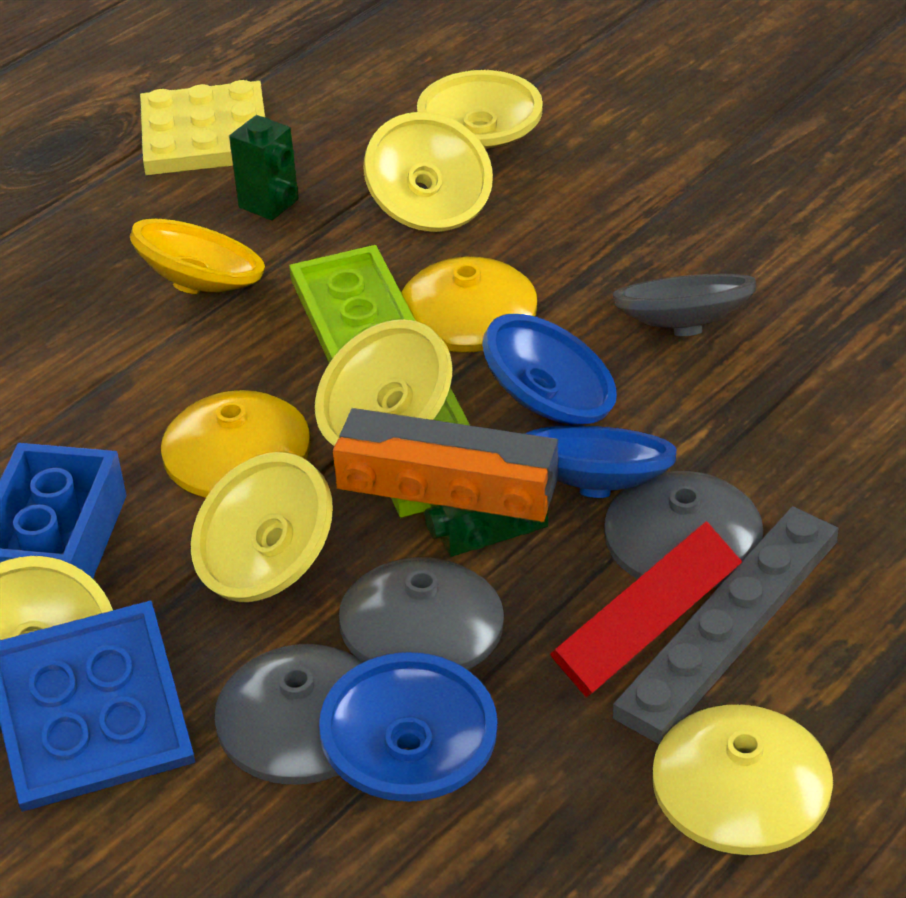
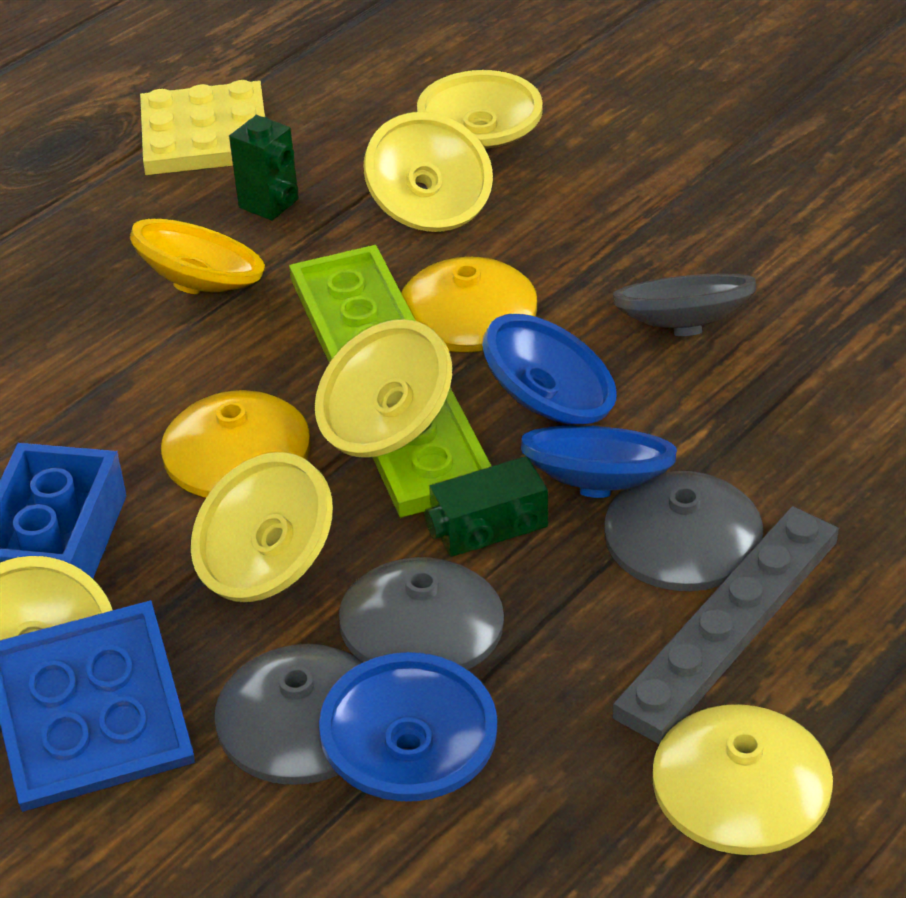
orange piece [333,408,558,522] -> none
red tile [549,521,742,698] -> none

